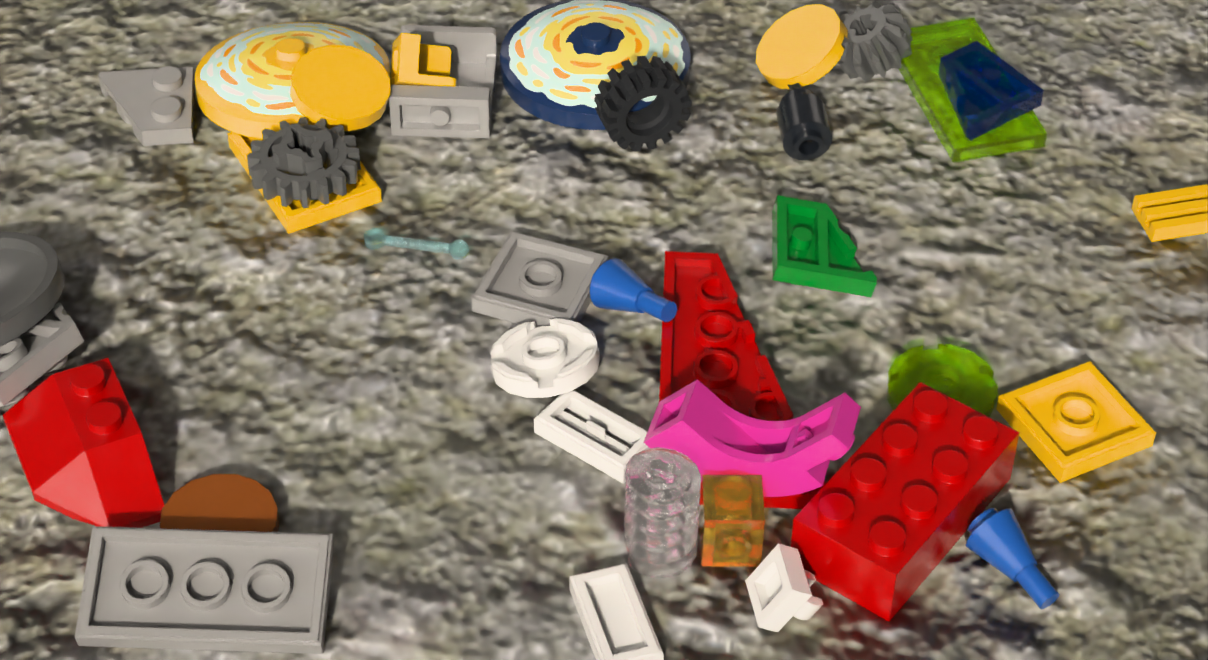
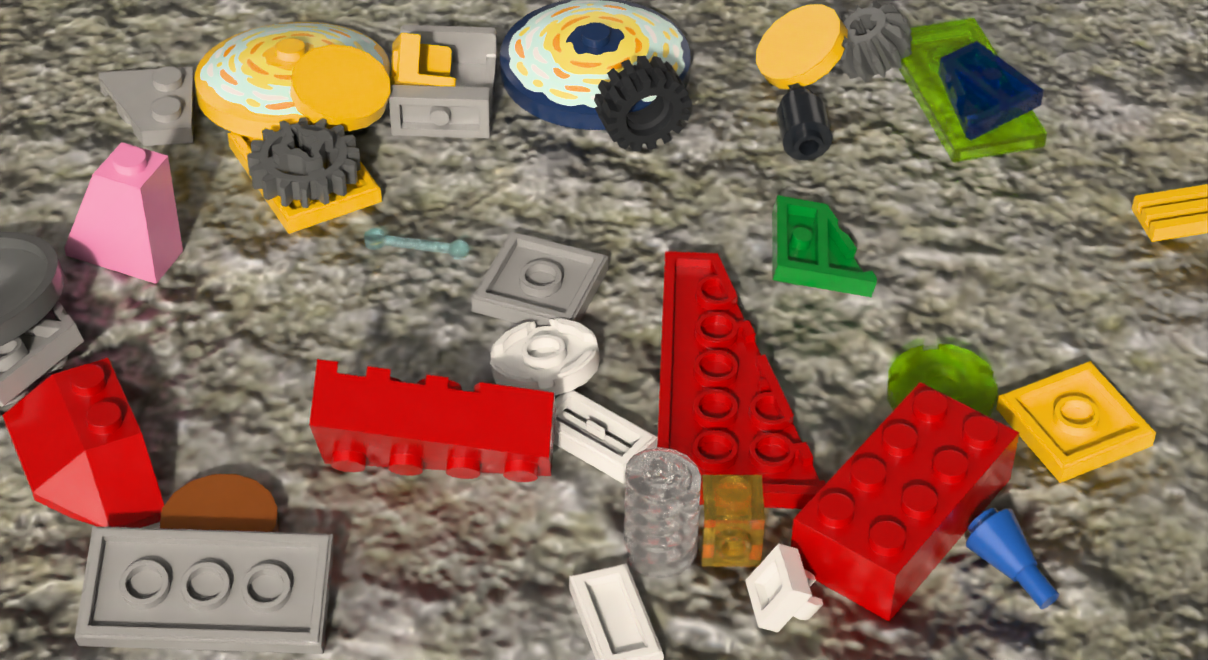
blue cone [590,258,677,322] -> none
dark pink arch [643,379,861,497] -> none
none -> bright pink slope [64,142,183,284]
none -> red wedge [309,359,556,482]

